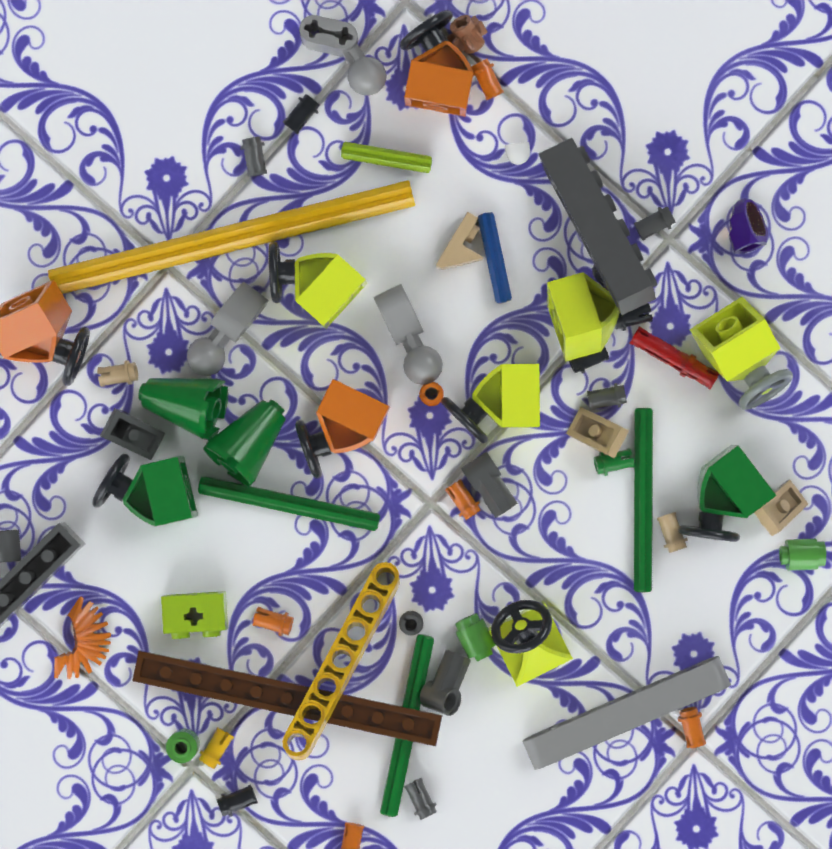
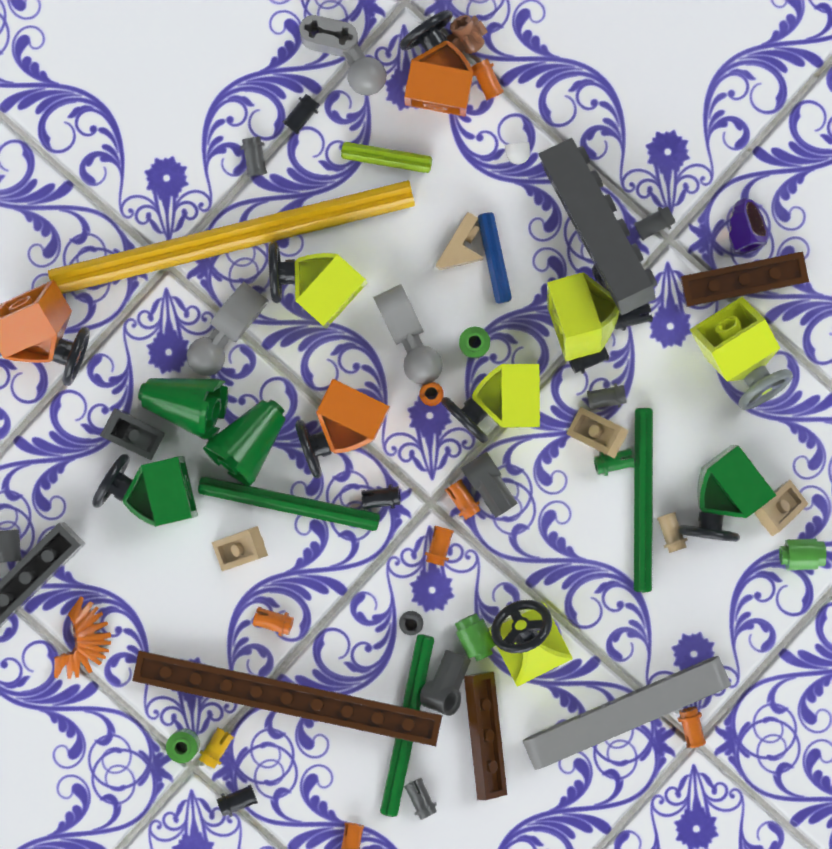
tan pin [97,360,139,387] -> none
lime brick [161,591,228,639] -> none
yellow beam [282,562,400,761] -> none
red pin [629,326,719,390] -> none
none -> tan slope [211,526,268,571]
none -> black pin [361,484,401,510]
none -> orange pin [424,526,454,566]
none -> bright green brick [459,326,490,359]
none -> reddish brown plate [464,671,508,800]
none -> reddish brown plate [680,251,809,307]

